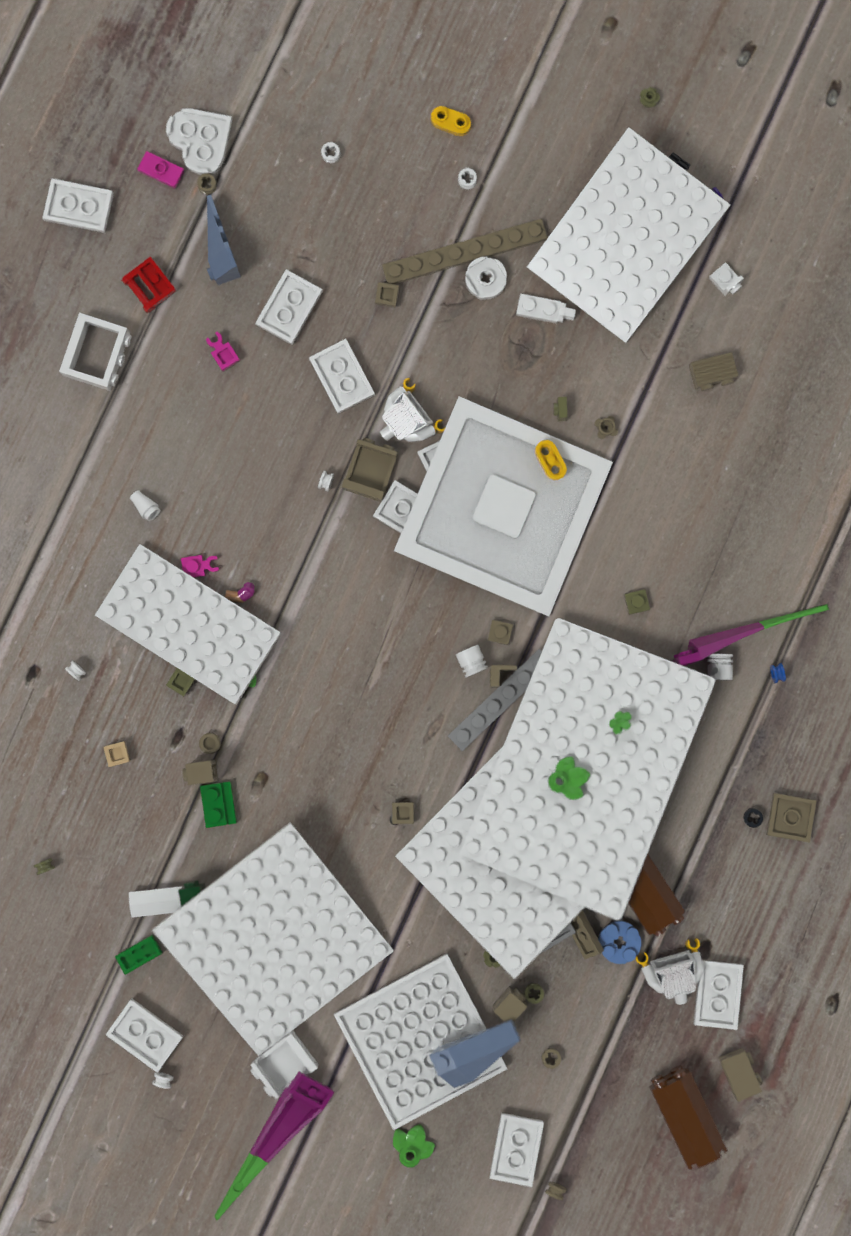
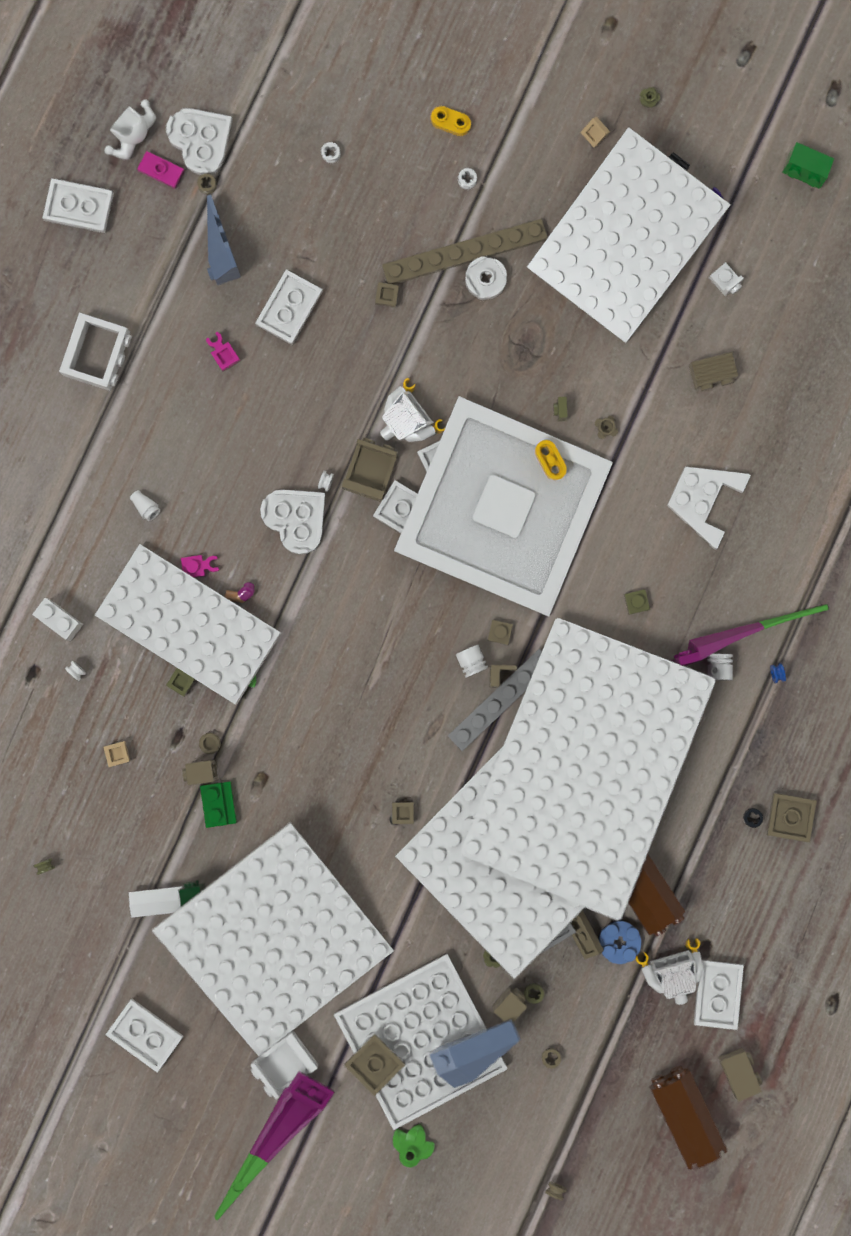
green plate [115,935,163,975] -> none
red plate [121,256,176,313] -> none
white bush [152,1072,174,1089] -> none
white plate [309,339,375,414] -> none
white plate [489,1113,544,1187] -> none
white hinge [516,293,576,324] -> none
bright green plate [548,757,590,800] -> none
bright green plant [609,711,632,734] -> none
none -> white brick [32,598,83,641]
none -> white piece [104,100,156,160]
none -> white plate [260,490,325,555]
none -> dark tan plate [344,1033,405,1096]
none -> tan plate [580,117,610,148]
none -> white wing [667,467,751,550]
none -> green brick [782,142,834,189]

